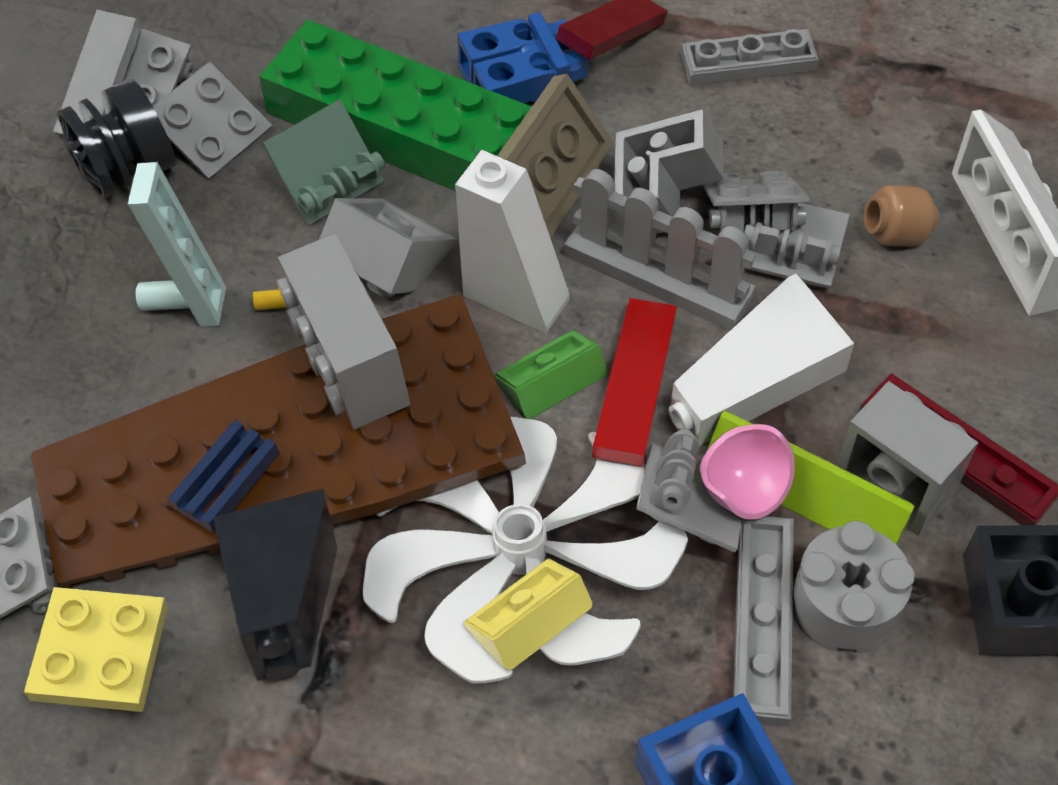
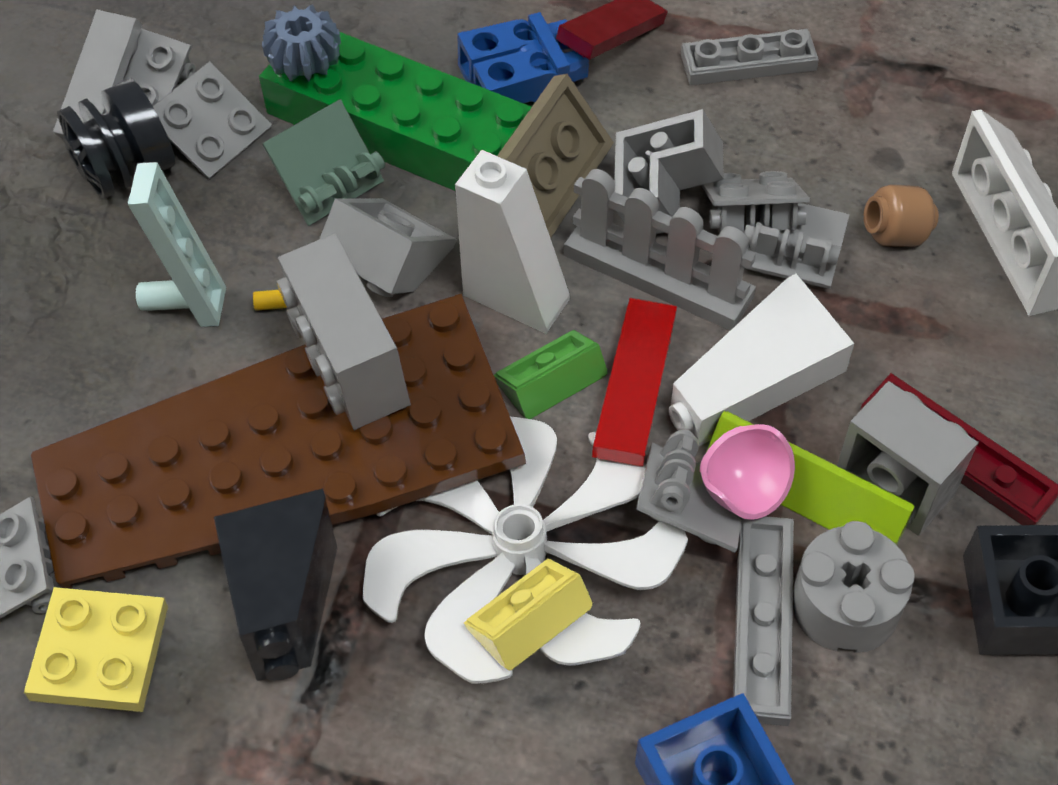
dark blue tile [168,420,280,533] -> none
none -> sand blue gear [262,4,341,82]

